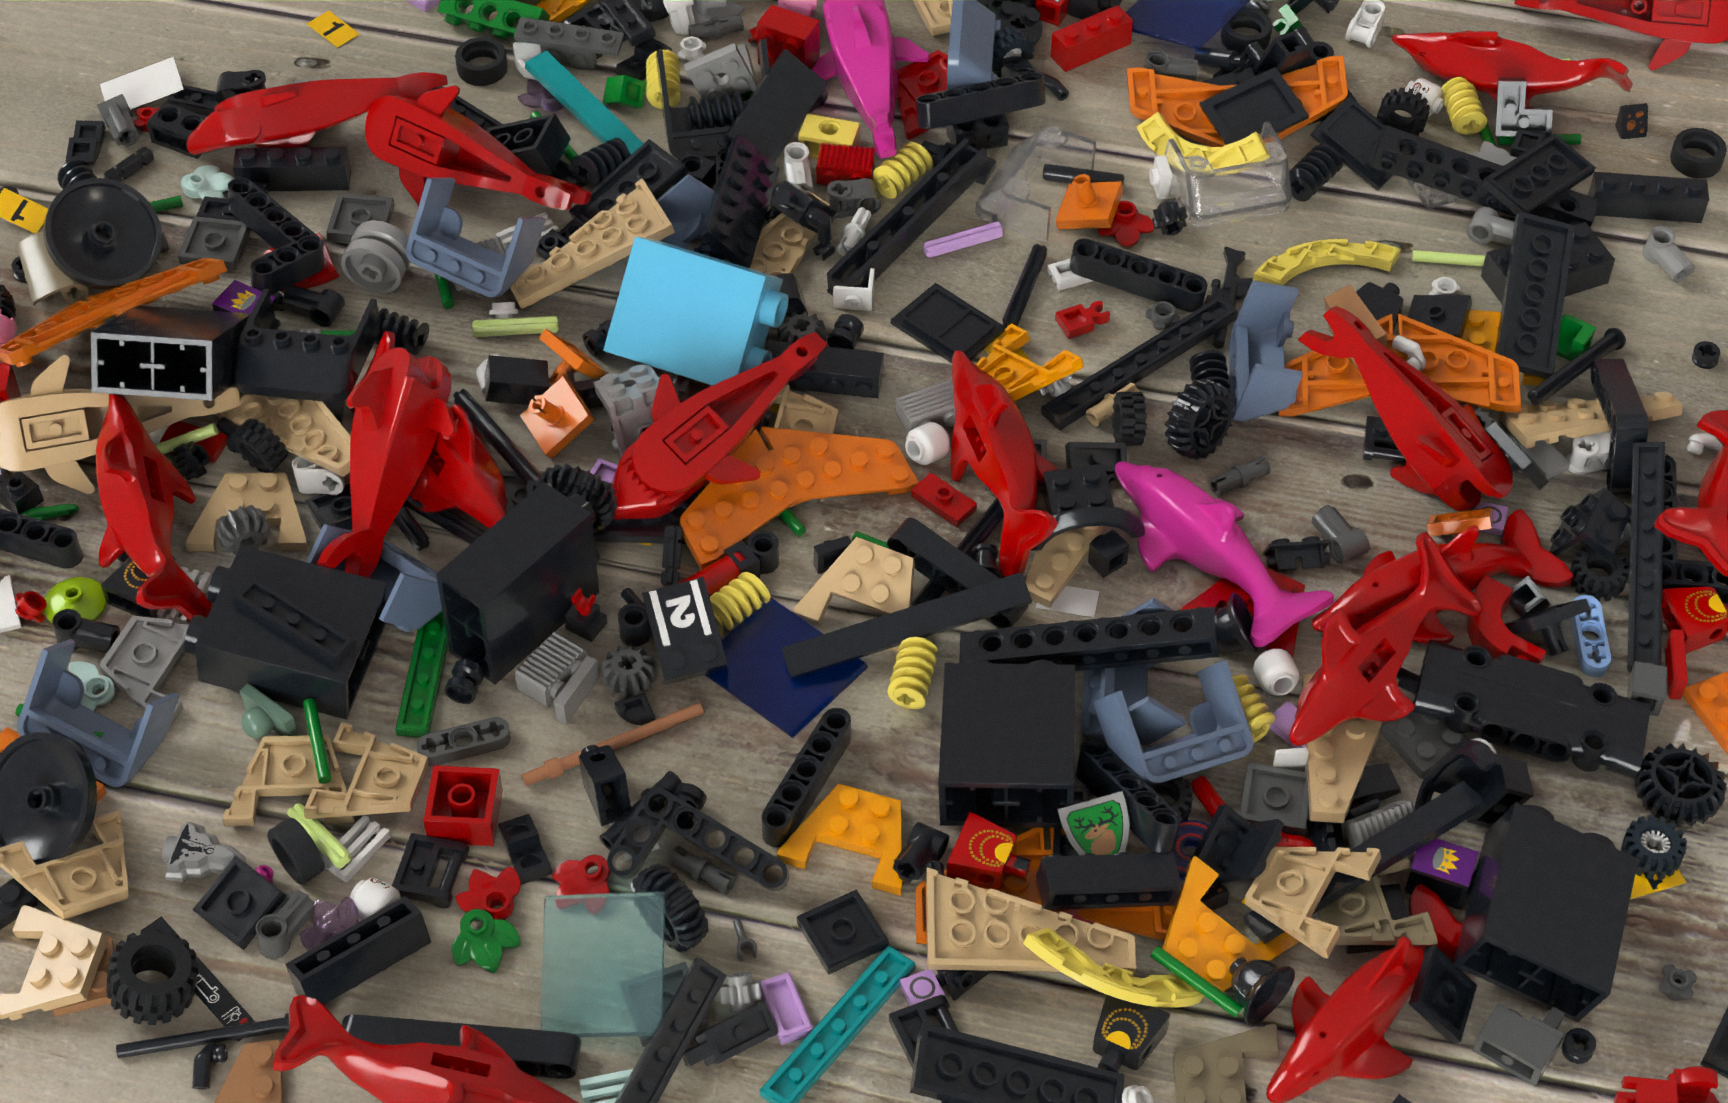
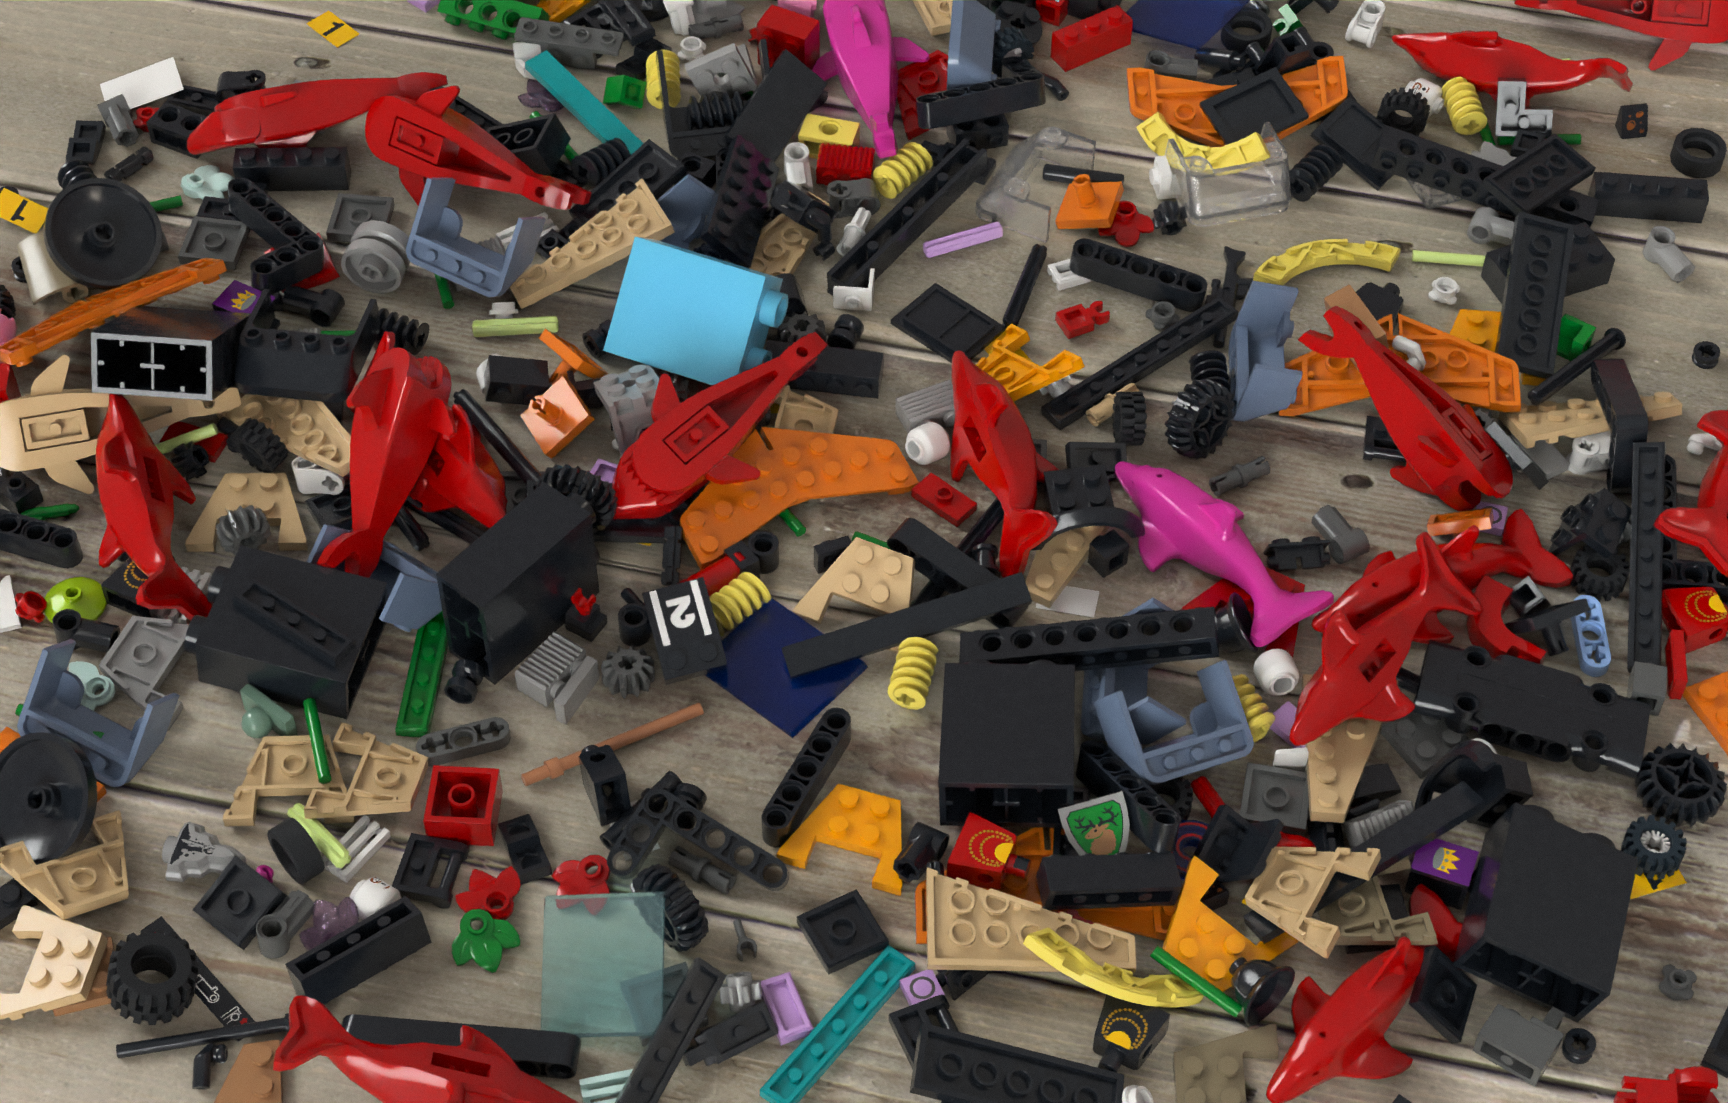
black tyre [455,37,508,86] -> none
black tile [614,693,656,725] -> none
black plate [1407,295,1472,339] -> none

